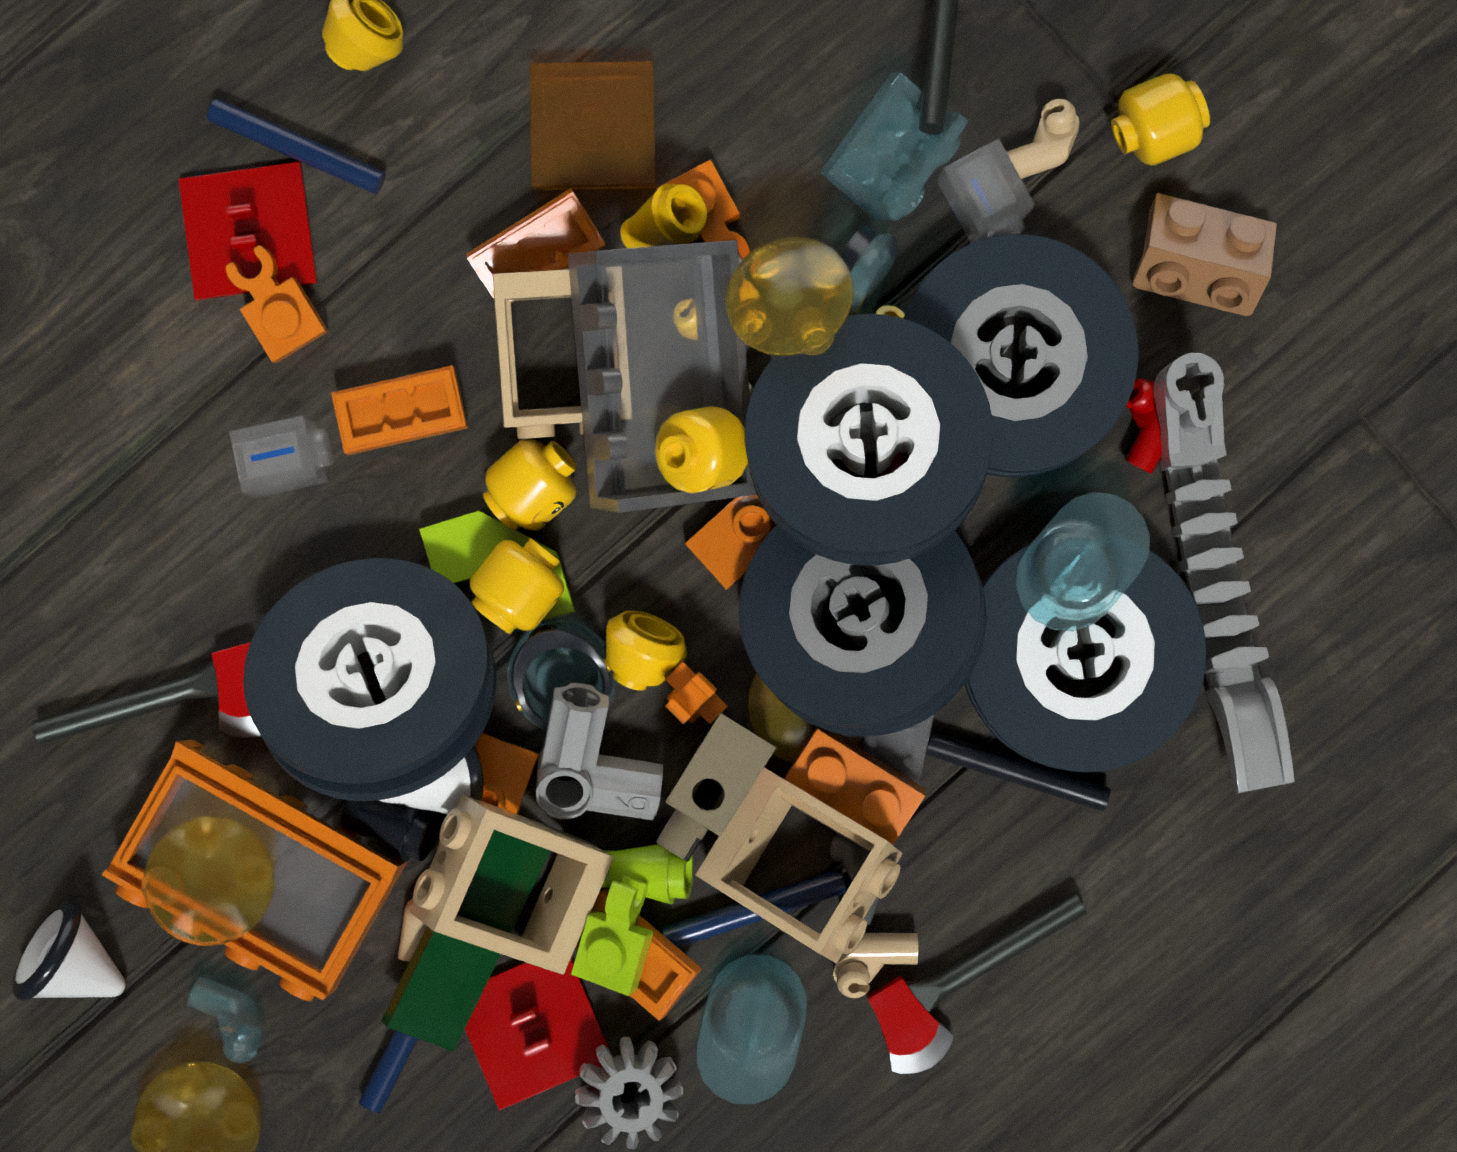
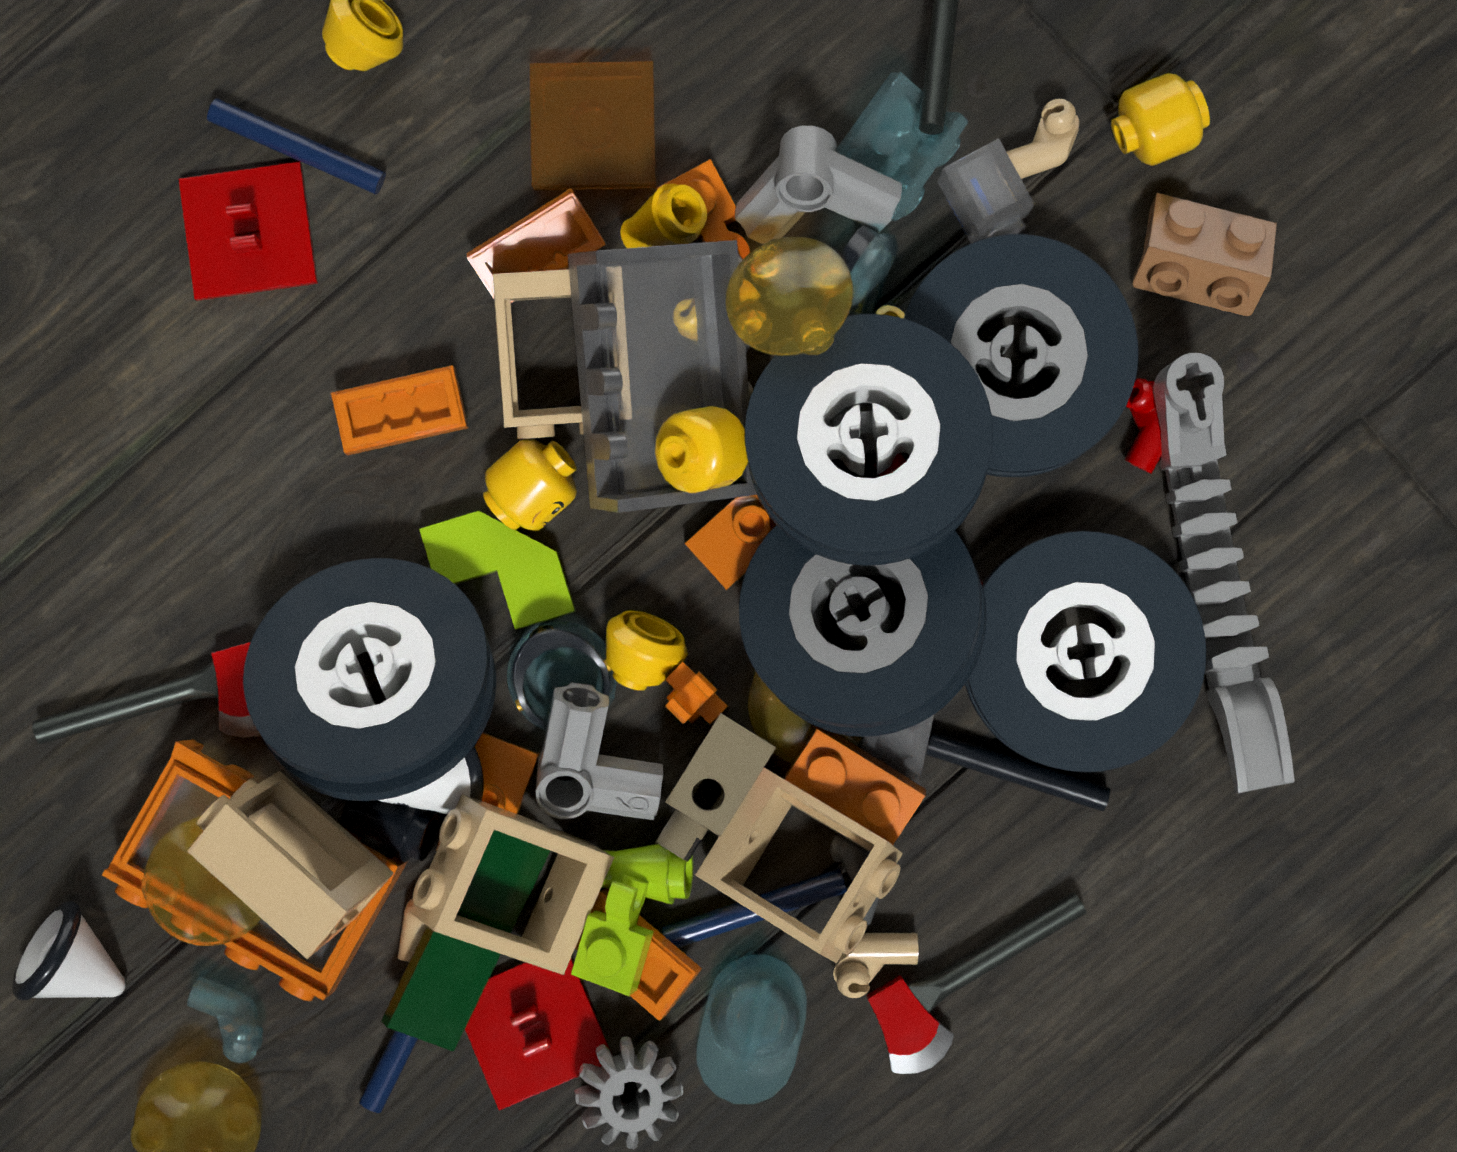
orange plate [226,245,329,363] -> none
clear brick [229,415,333,498] -> none
yellow head [470,538,564,635] -> none
clear light blue piece [1016,492,1150,632] -> none
none -> tan window [187,771,394,959]
none -> light grey piece [735,126,902,245]

